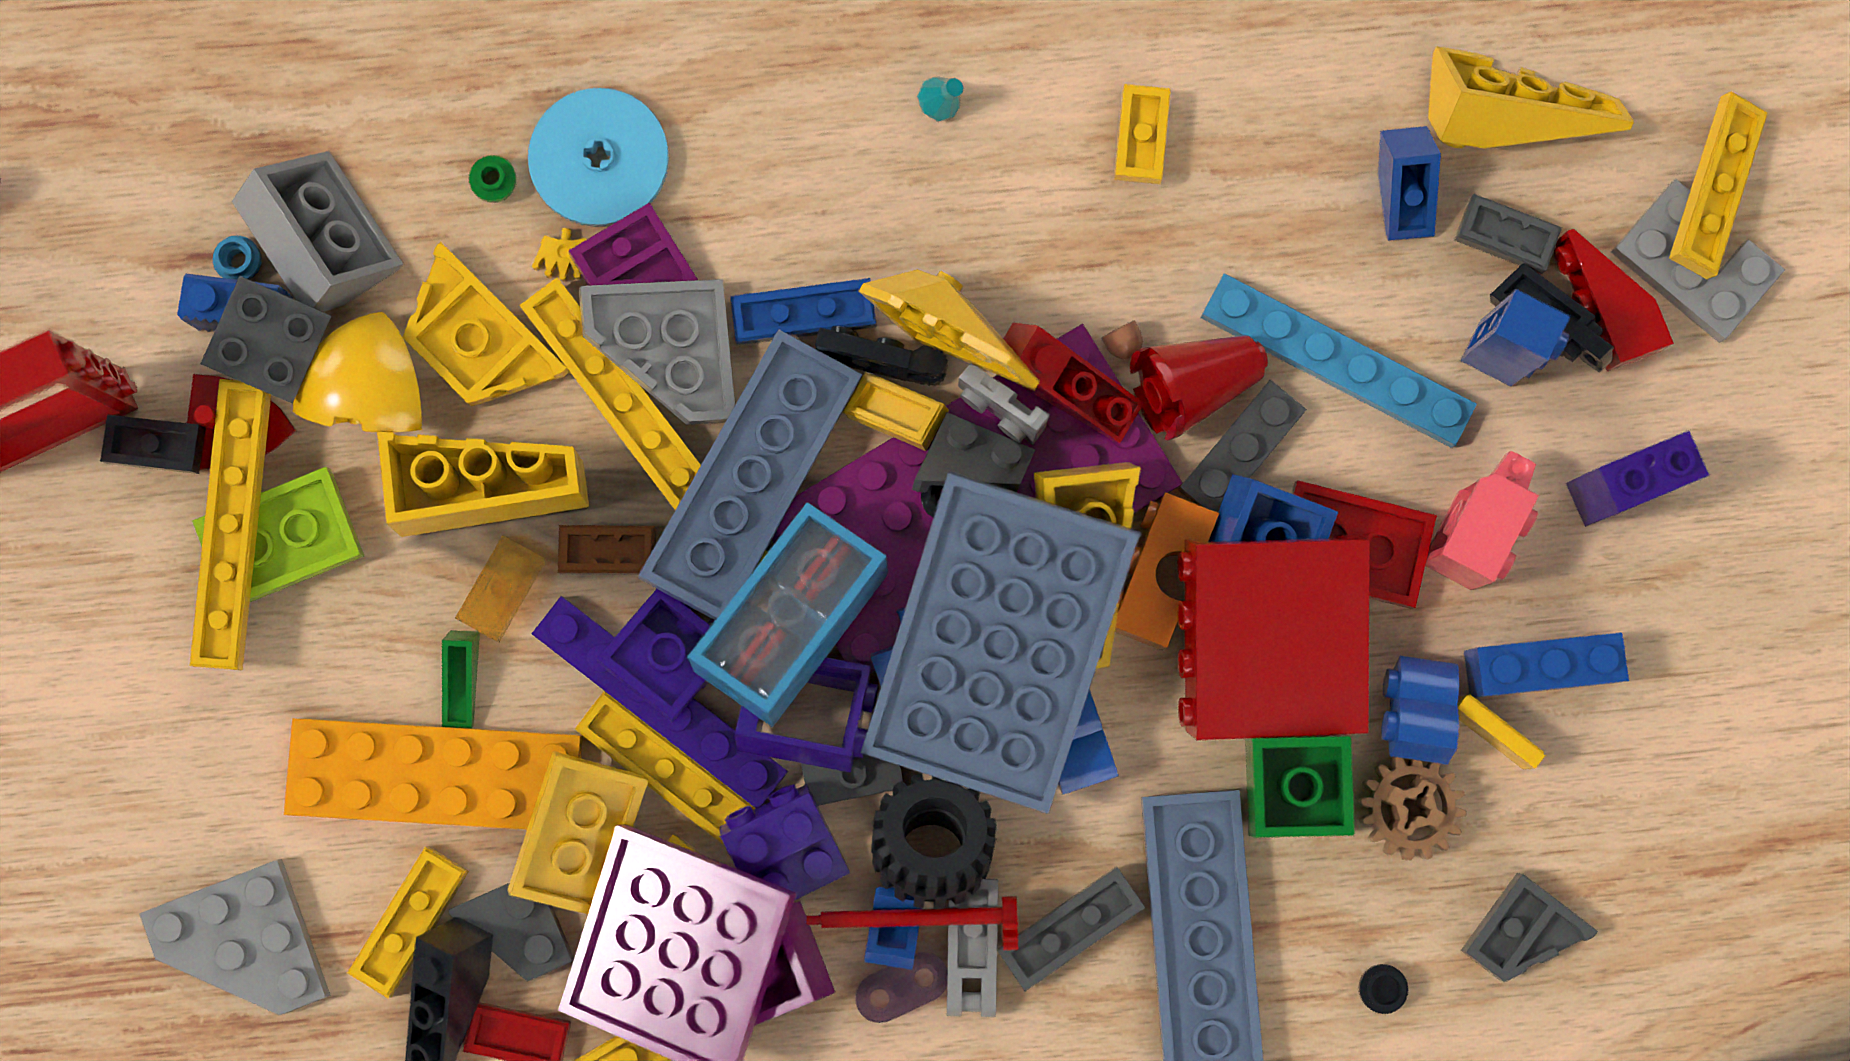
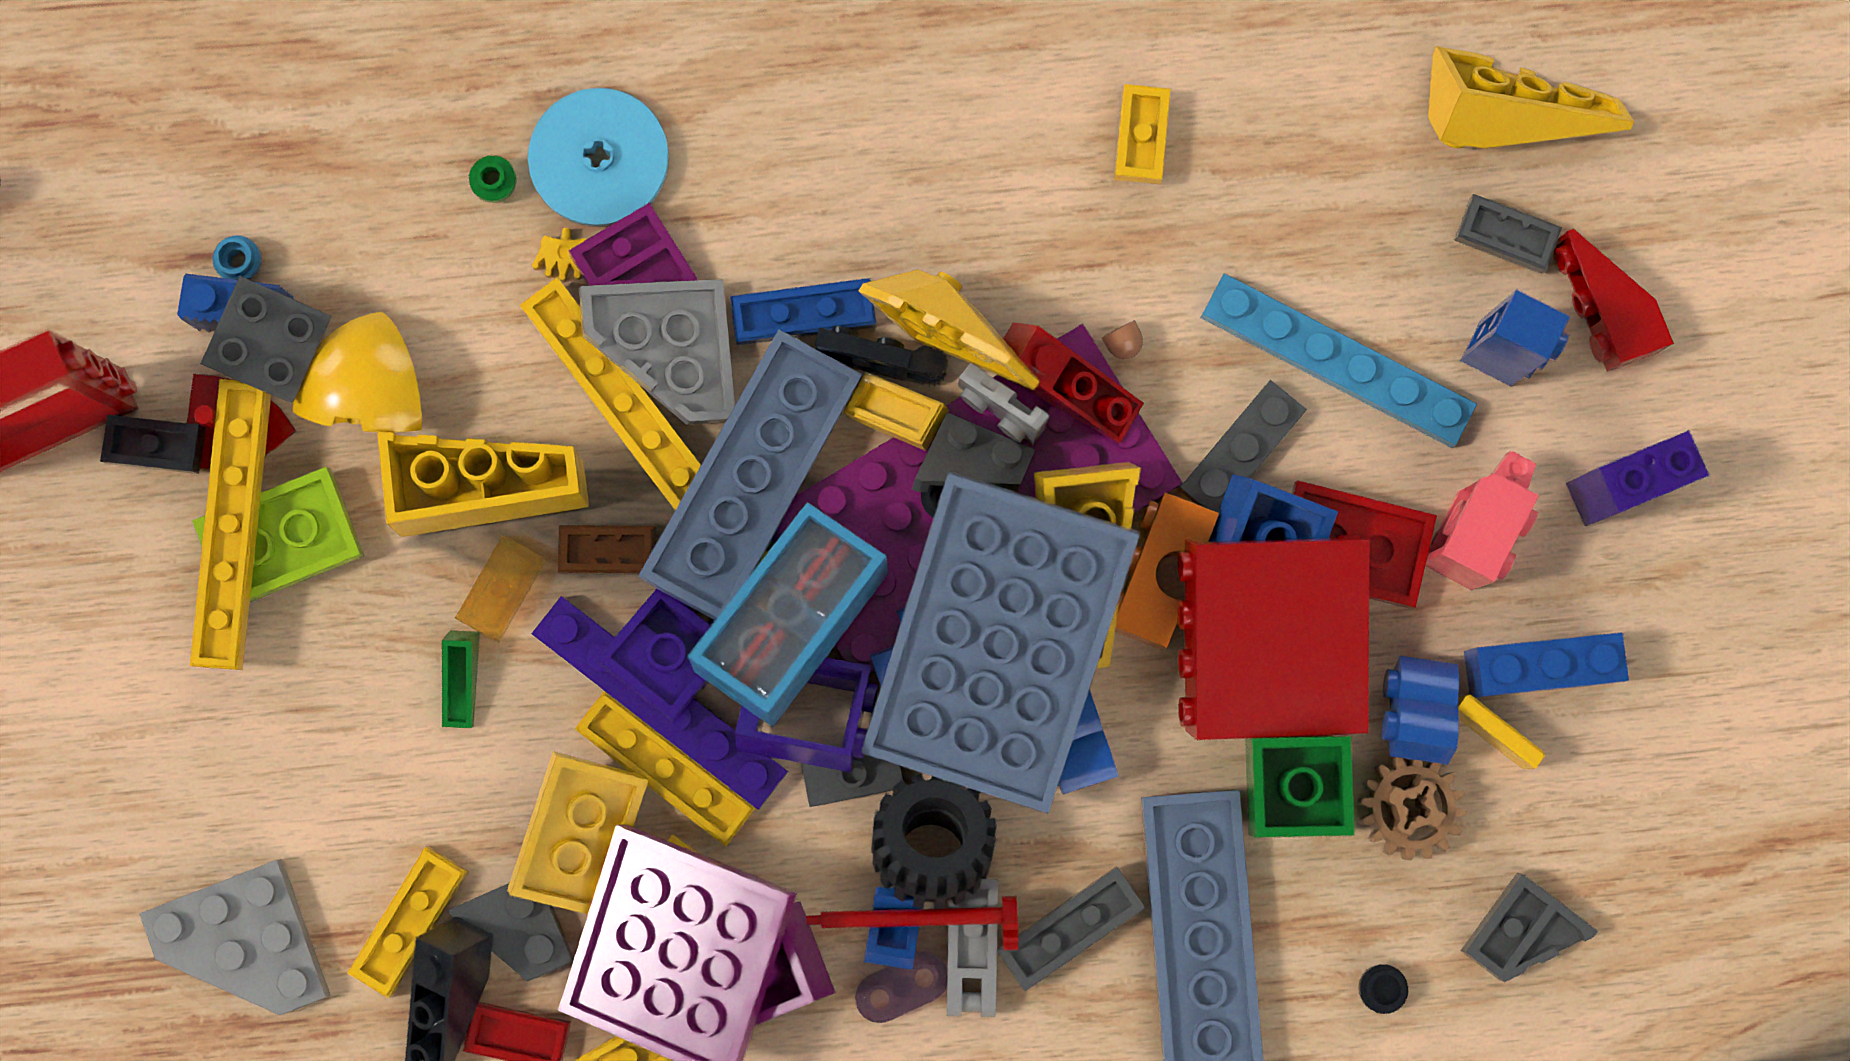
light grey slope [232,151,404,312] -> none
light orange plate [284,718,583,830] -> none
yellow wing [403,242,570,407] -> none
dark purple plate [720,784,850,901] -> none
teal rock [917,77,963,122] -> none
red cone [1130,335,1268,441] -> none
blue slope [1378,126,1441,241] -> none
black hinge [1490,263,1614,373] -> none
light grey plate [1611,179,1785,343] -> none
yellow tile [1669,91,1768,279] -> none

